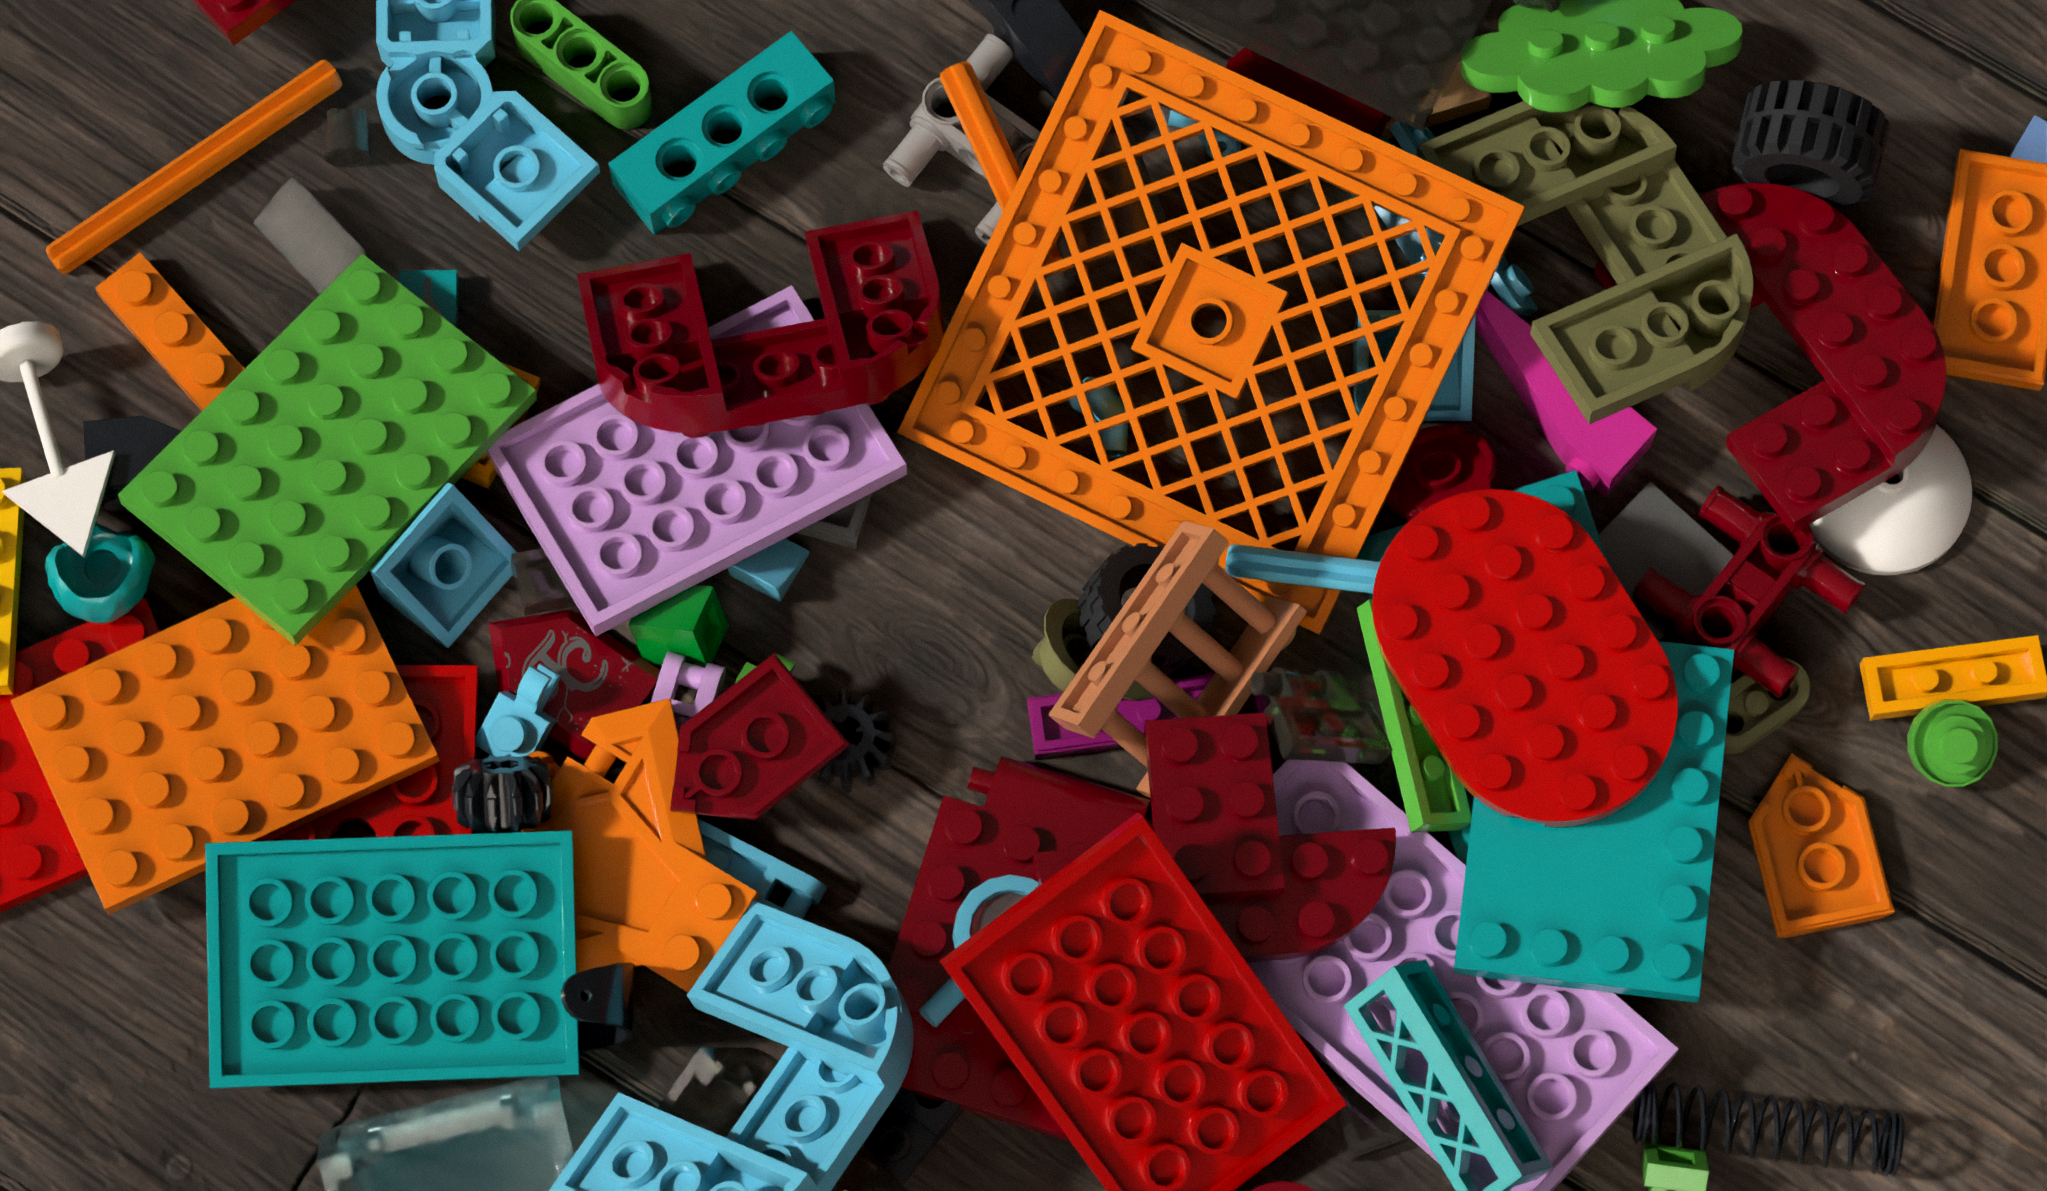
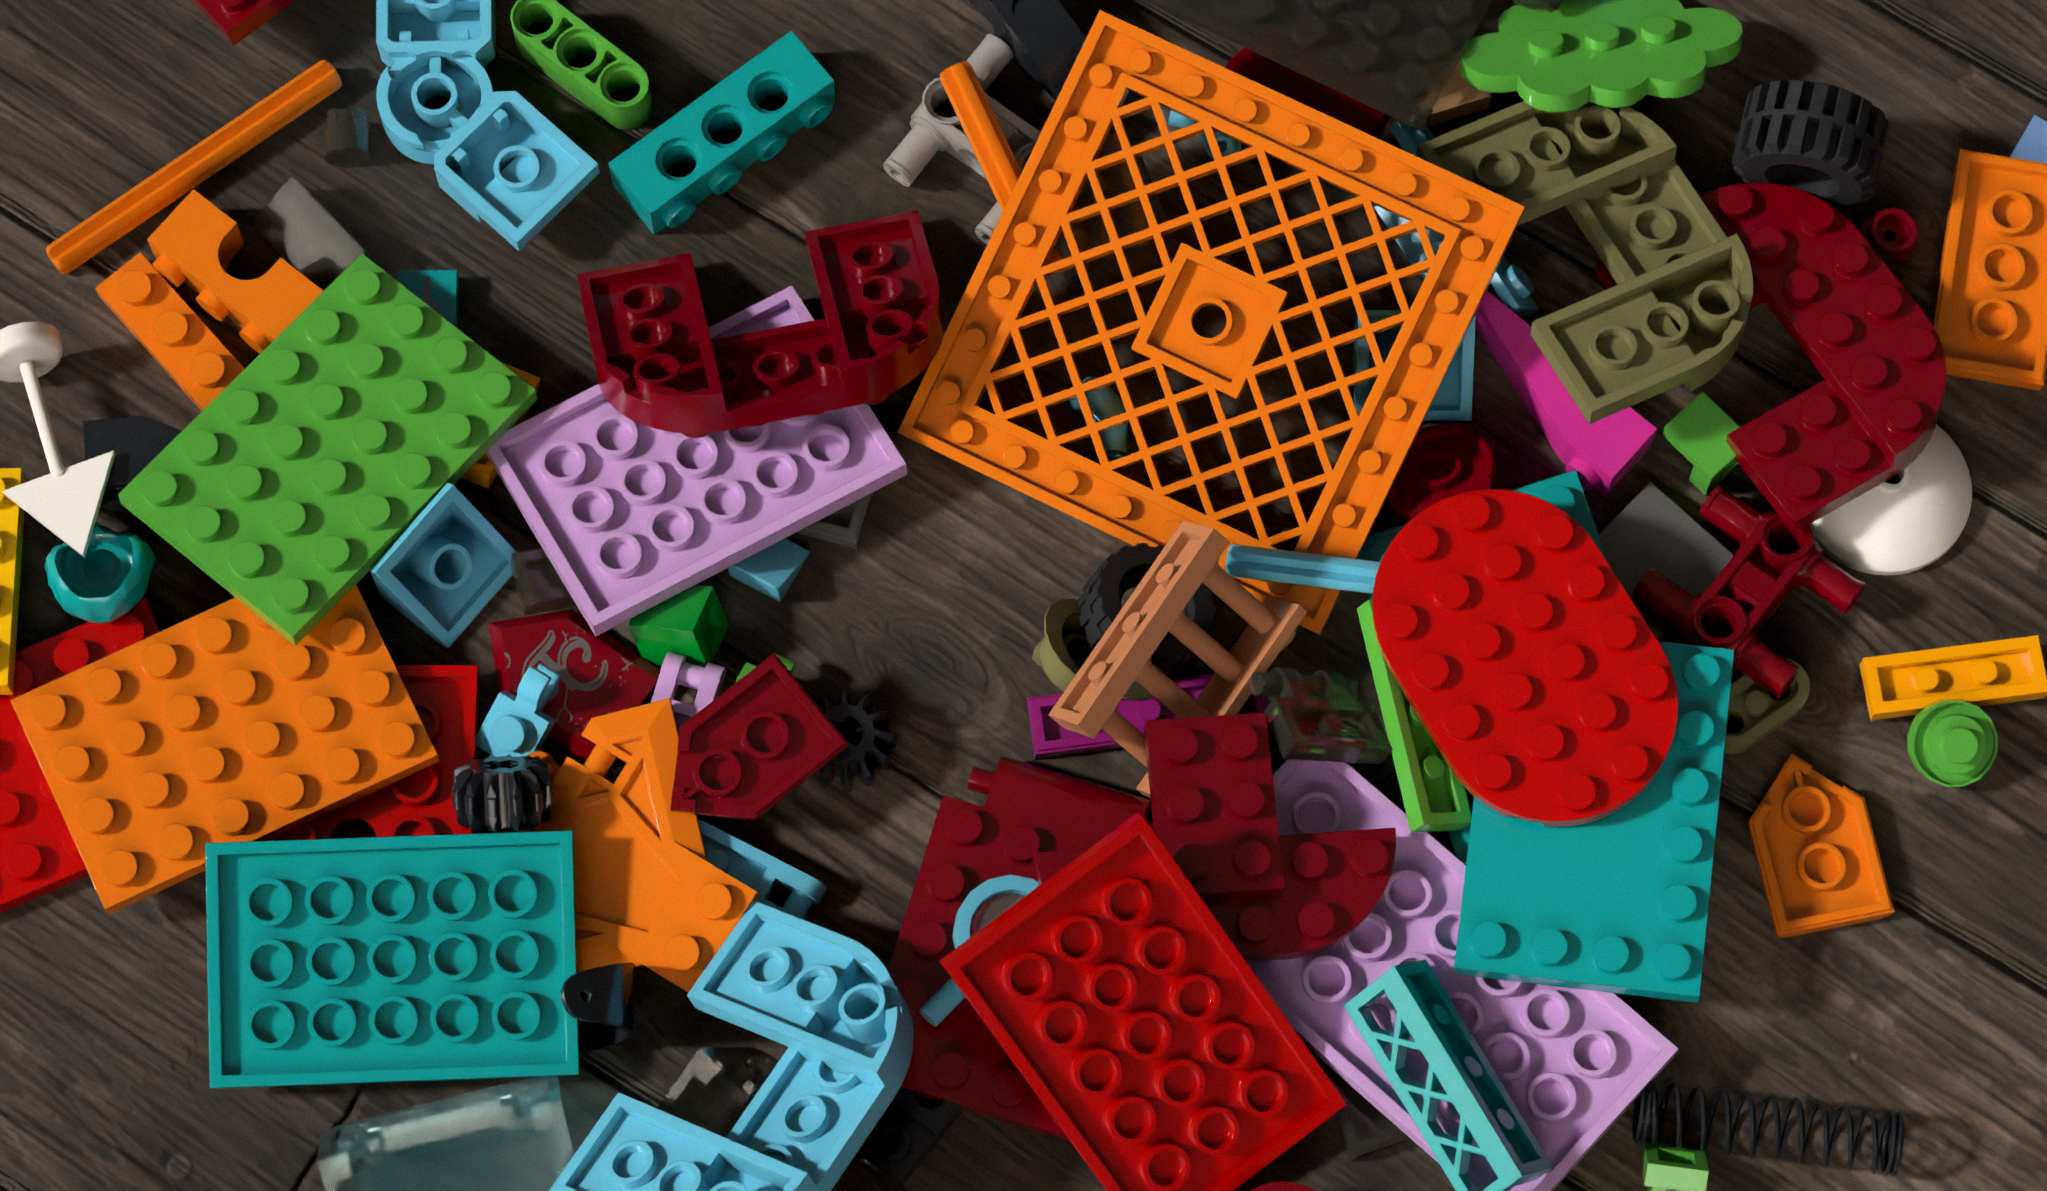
none -> orange arch [147,189,323,354]
none -> bright green panel [1663,392,1740,495]
none -> dark red plate [1861,208,1918,263]

